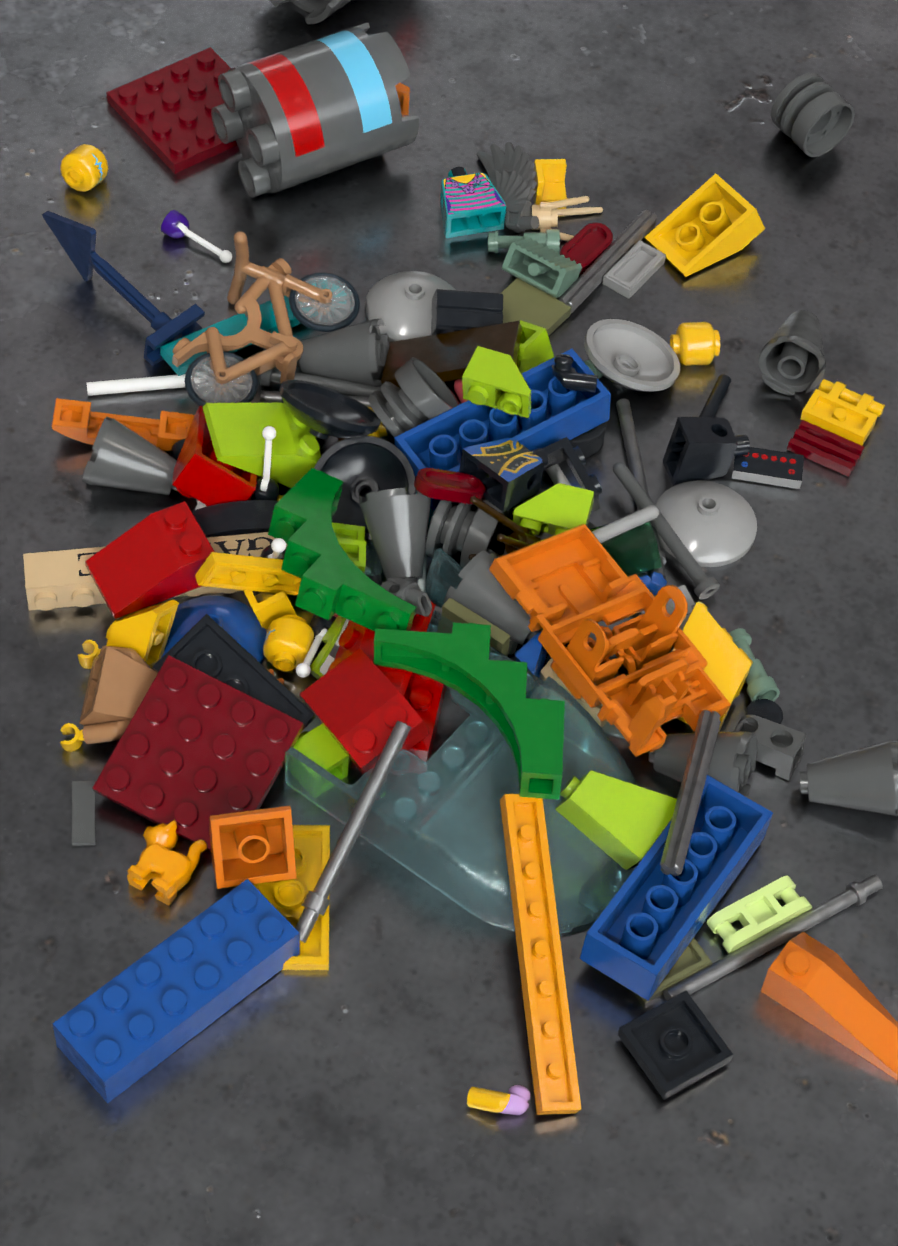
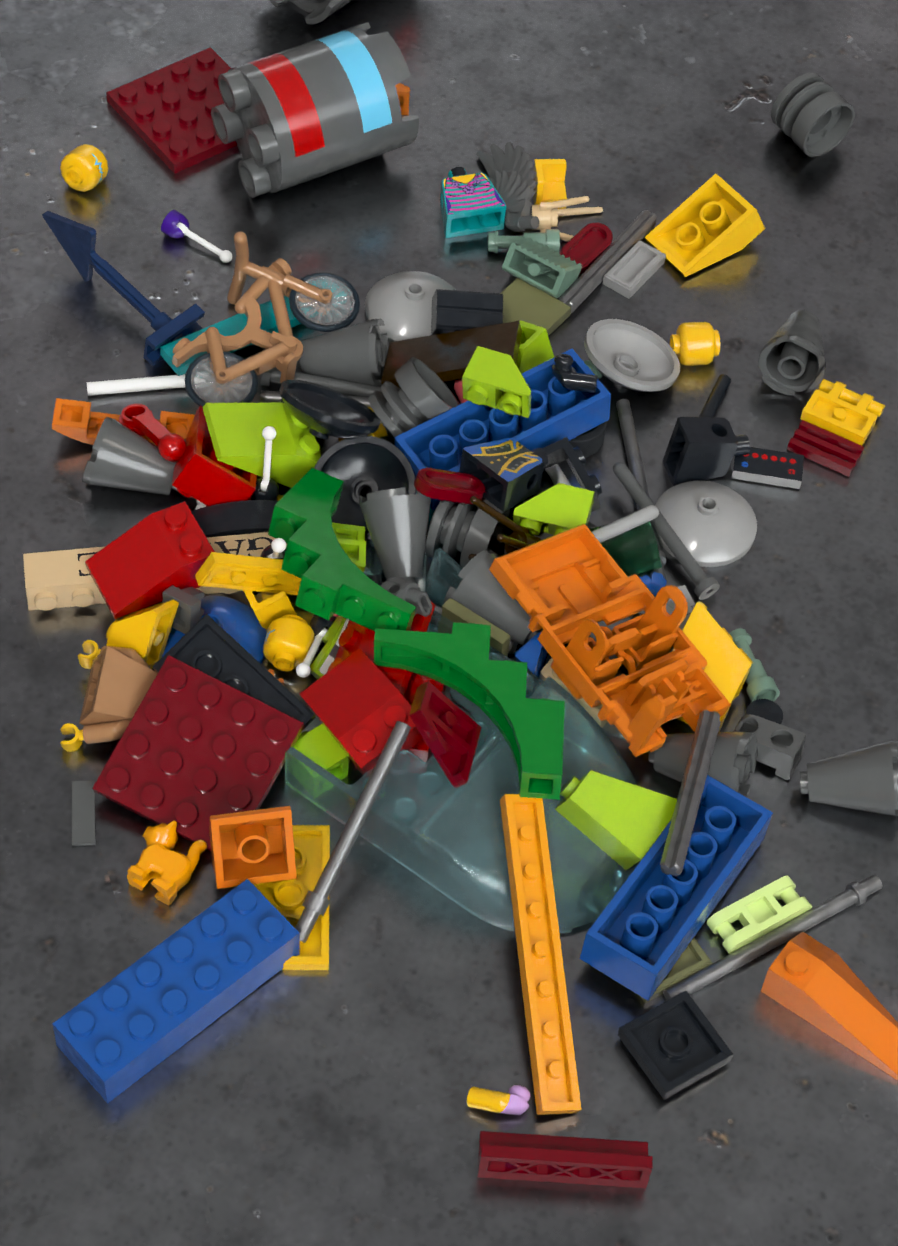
none -> red piece [119,404,187,462]
none -> dark grey tile [162,586,205,634]
none -> dark red wing [409,681,482,788]
none -> dark red fence [477,1131,653,1188]

